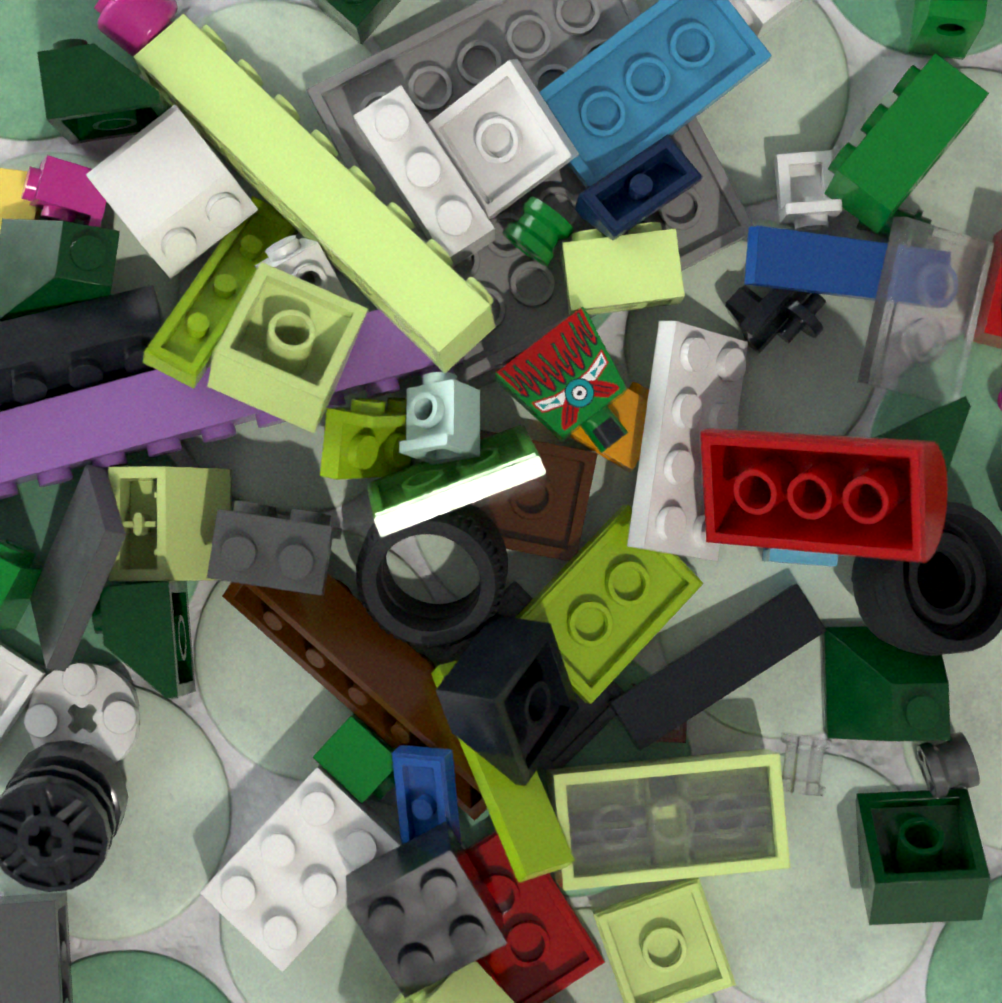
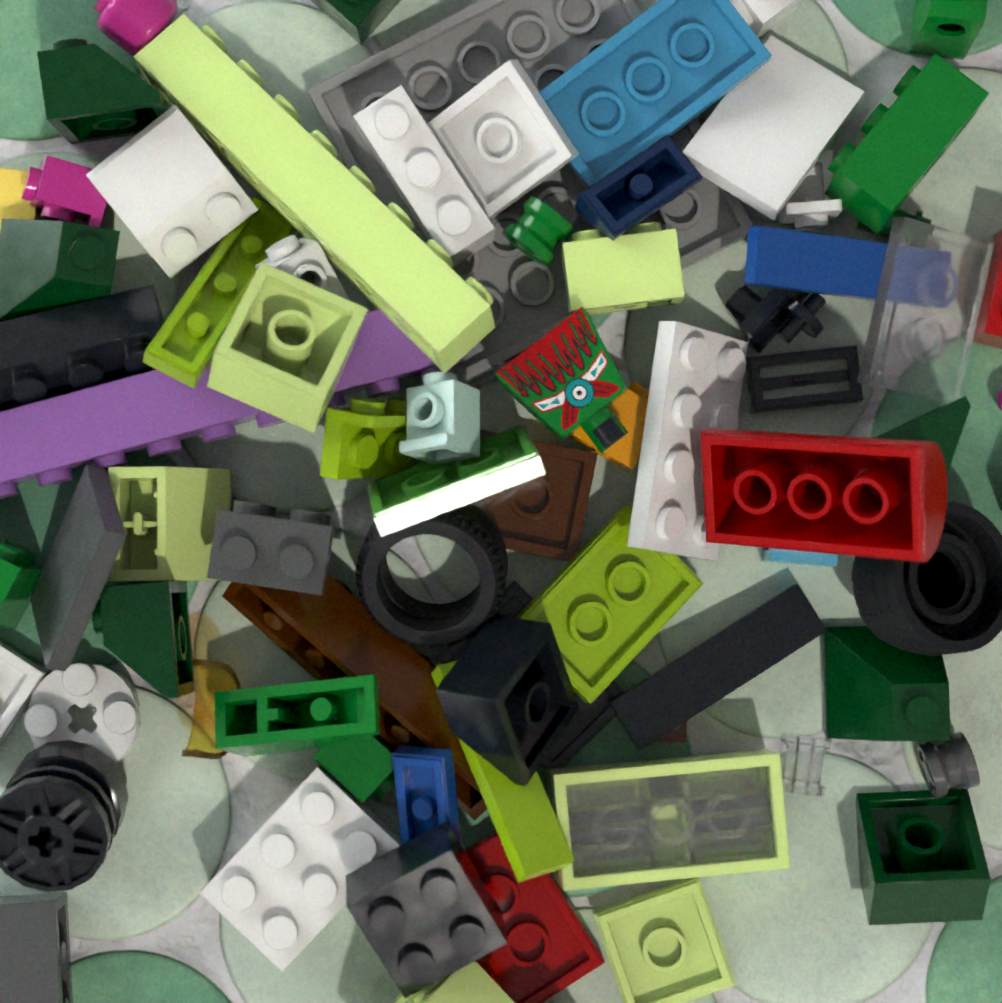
none -> clear yellow helmet [182,659,241,759]
none -> green slope [215,674,380,757]
none -> white tile [682,35,865,220]
none -> black tile [746,345,863,414]

